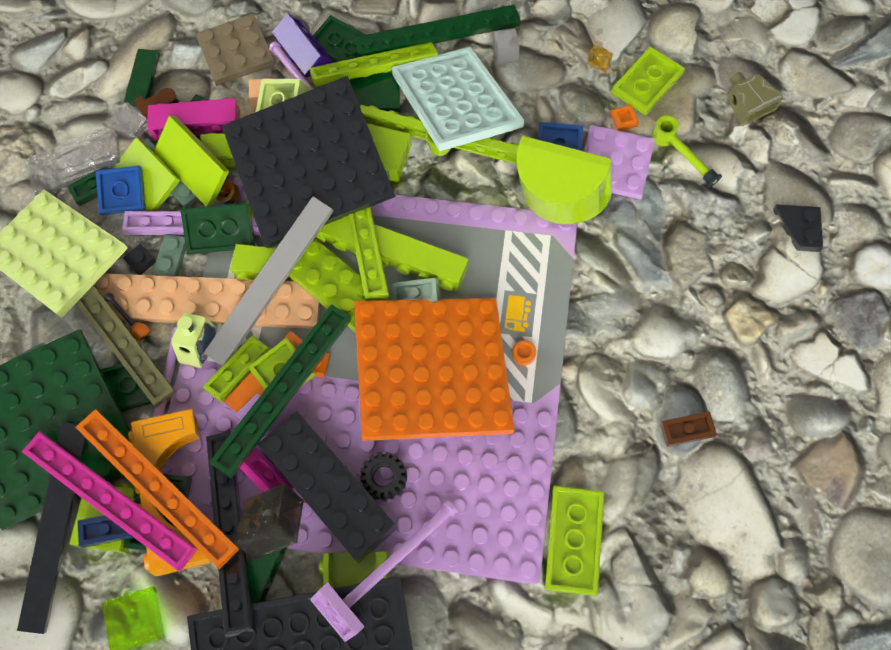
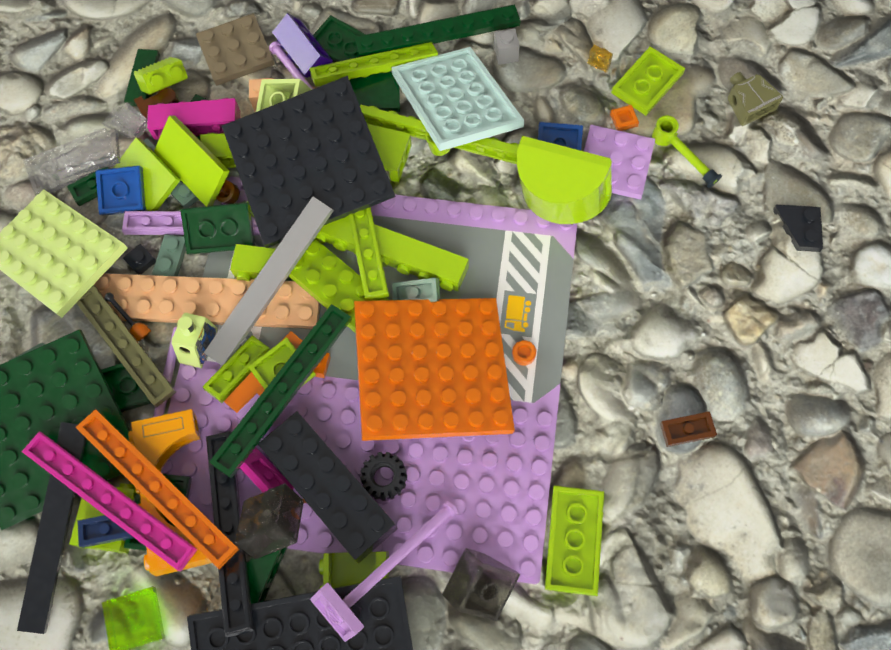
none -> lime brick [134,57,188,94]
none -> clear smoke slope [442,548,520,621]

